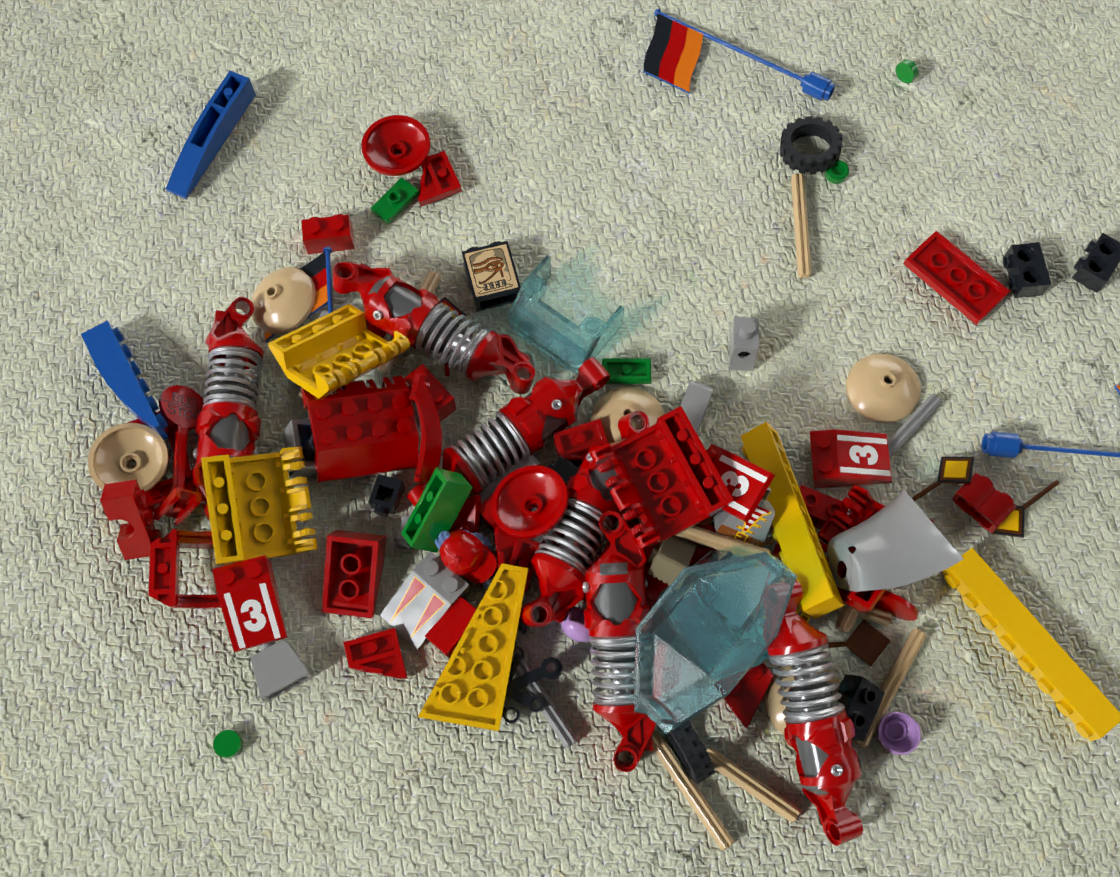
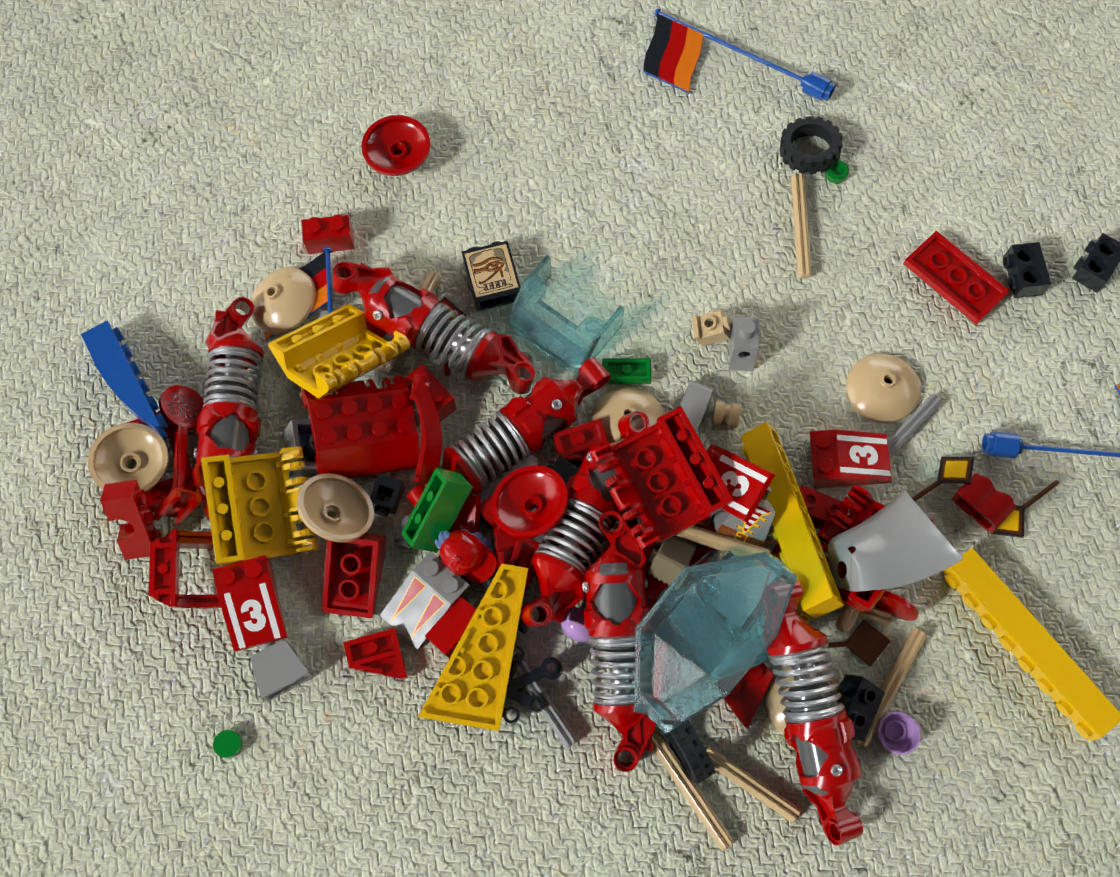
blue slope [166,71,256,200] -> none
green plate [370,177,419,225] -> none
red wing [418,151,462,207] -> none
green tile [895,59,919,83] -> none
none -> tan dish [297,473,374,542]
none -> tan brick [692,310,732,346]
none -> tan wheel [712,400,741,428]

